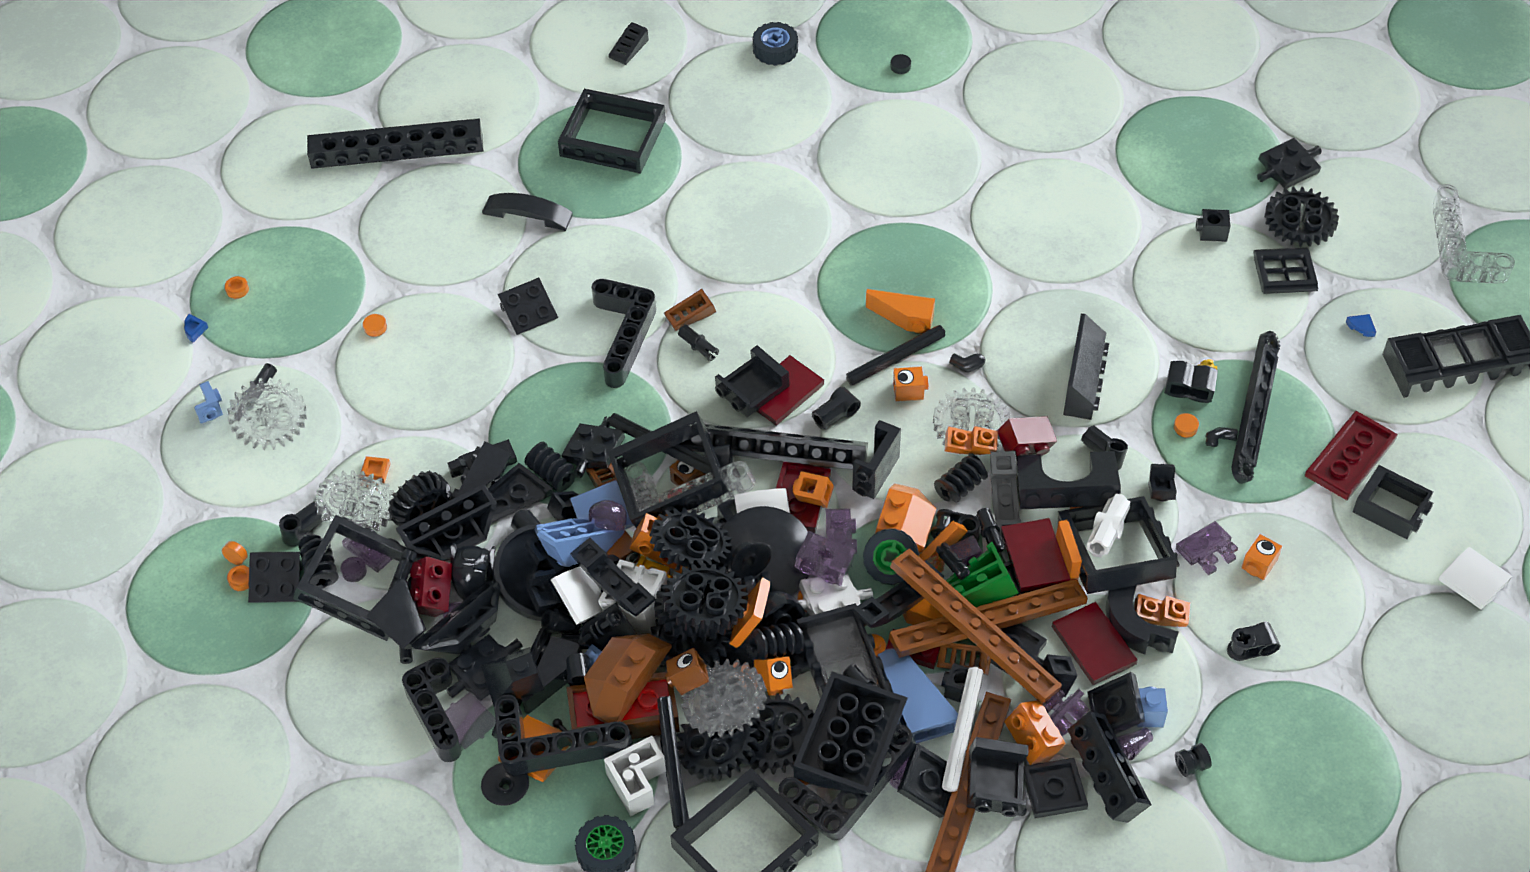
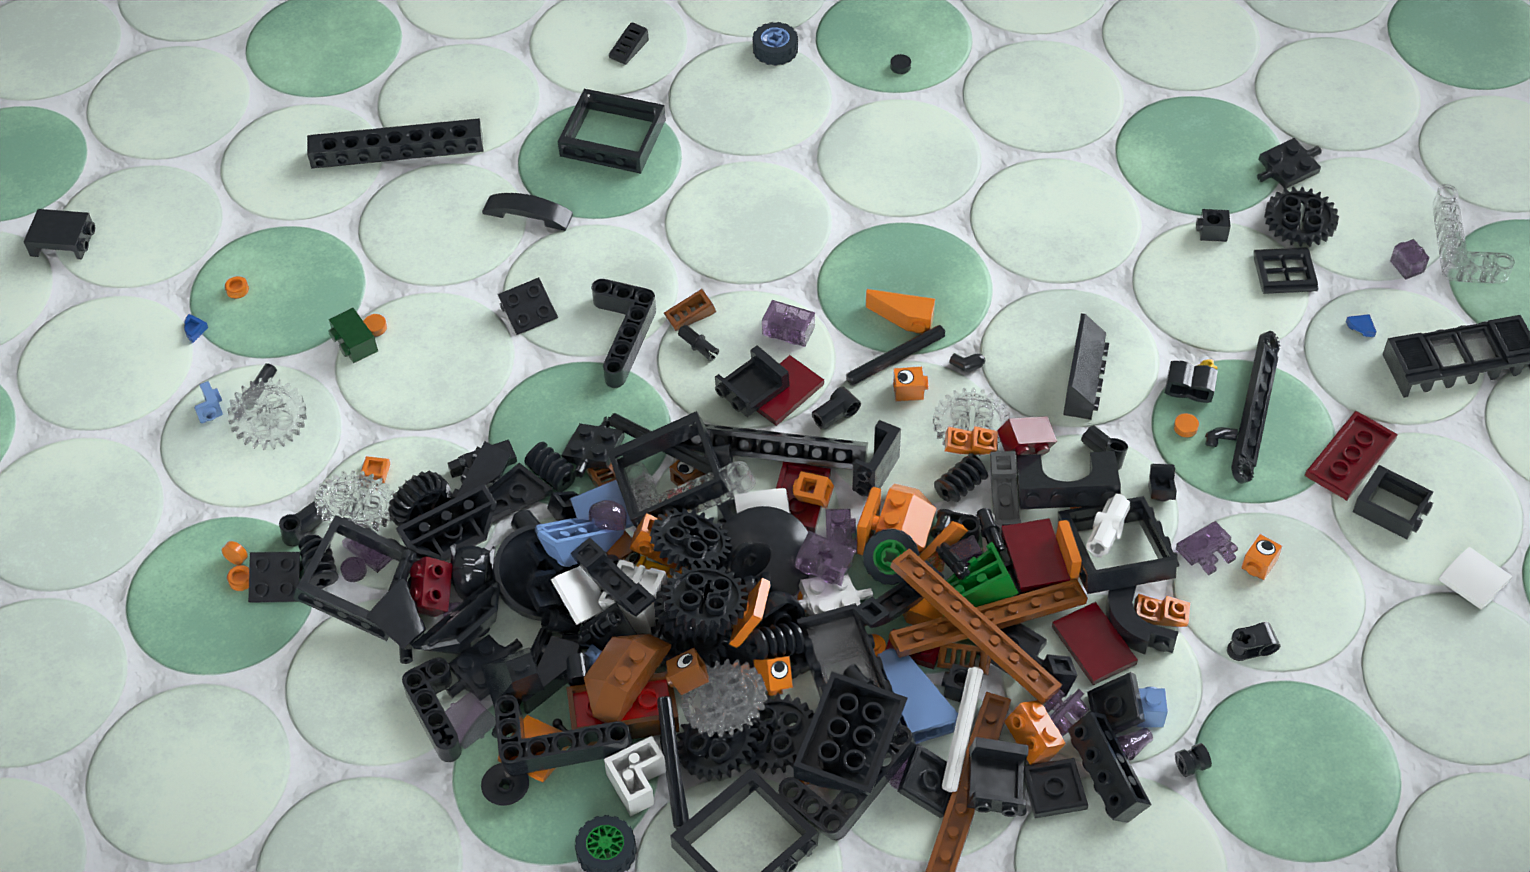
none -> black panel [23,209,96,260]
none -> dark green brick [328,308,378,363]
none -> clear purple brick [762,300,815,347]
none -> orange plate [856,487,881,555]
none -> clear purple brick [1390,239,1430,280]

